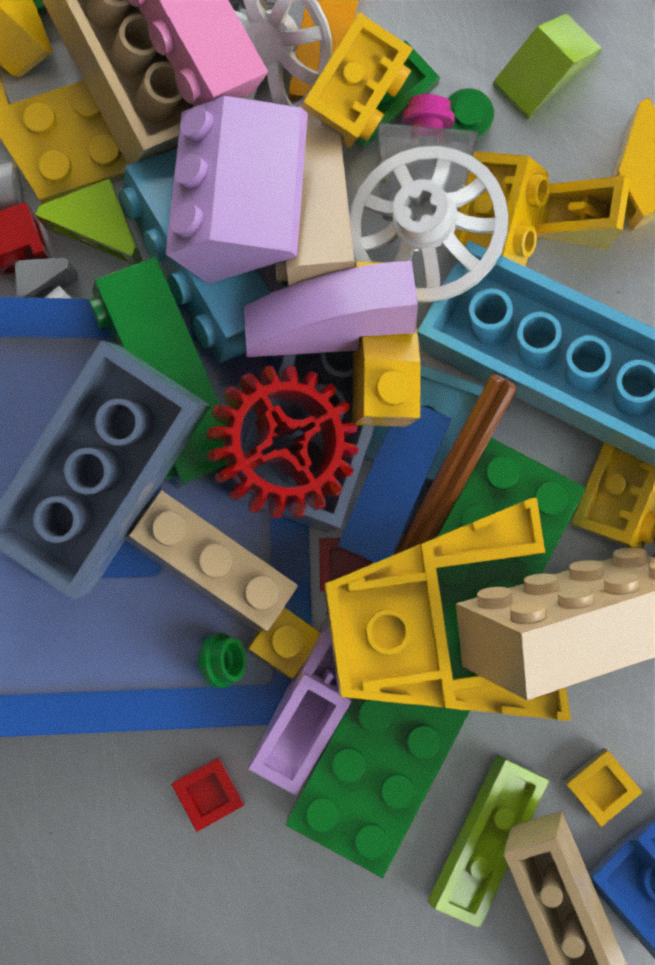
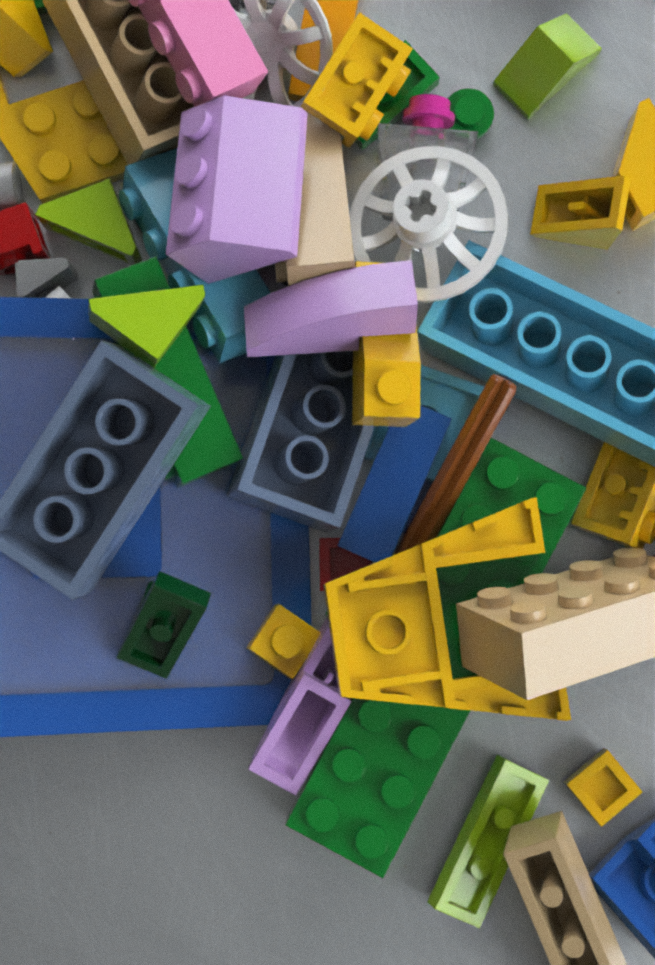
tan brick [125,490,298,632] -> none
red plate [171,756,245,832] -> none
green plate [198,633,247,688] -> none
red gear [206,366,359,519] -> none
yellow bracket [453,151,550,267] -> none
none -> lime slope [88,285,205,368]
none -> dark green slope [116,571,211,679]

